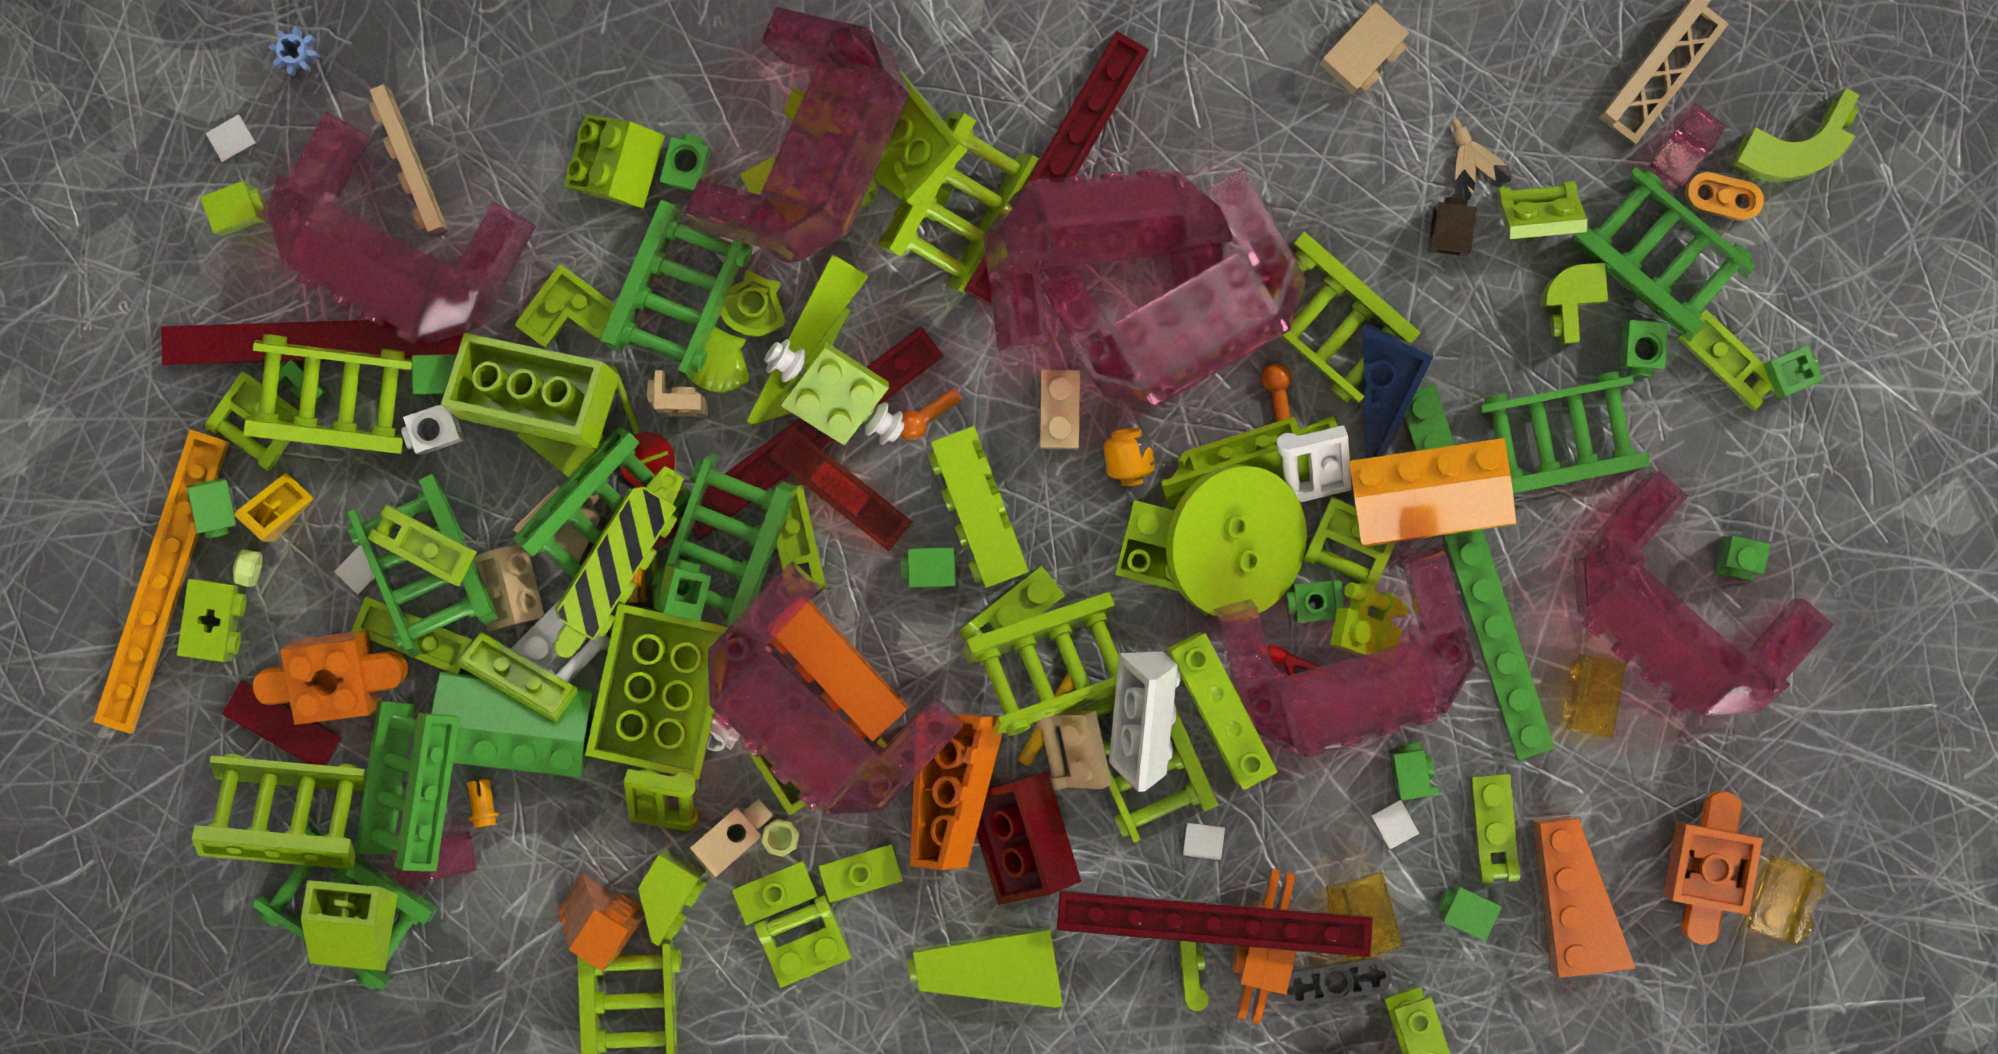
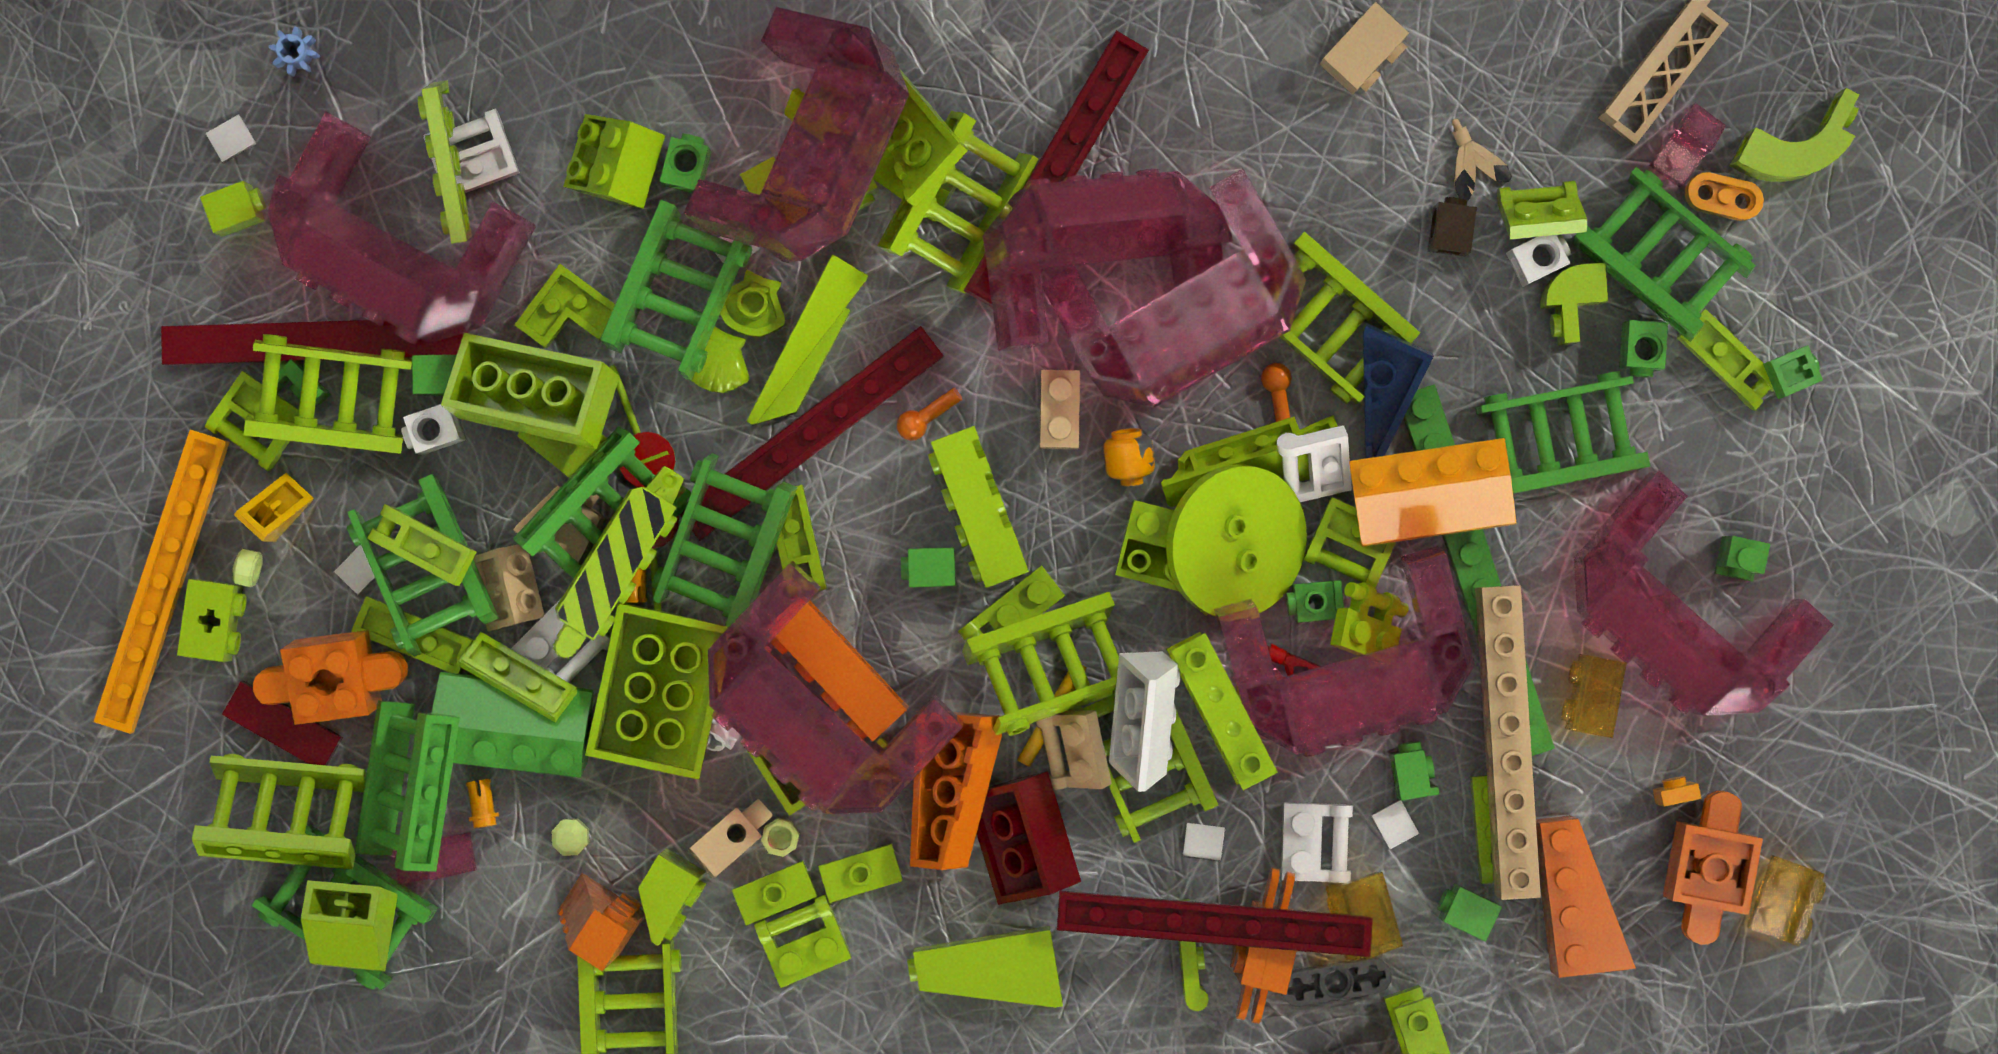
bright green brick [185,477,236,538] -> none
tan plate [369,84,449,236] -> none
lime plate [624,769,699,831] -> none
tan bracket [647,370,708,418] -> none
bright green brick [653,559,711,621] -> none
lime plate [764,339,904,446] -> none
clear red tile [768,426,913,551] -> none
none -> lime wing [417,80,472,244]
none -> white plate [423,108,520,193]
none -> yellowish green tile [552,819,590,856]
none -> white plate [1281,802,1353,883]
none -> tan brick [1475,585,1541,900]
none -> white brick [1506,235,1571,287]
none -> light orange plate [1653,776,1702,807]

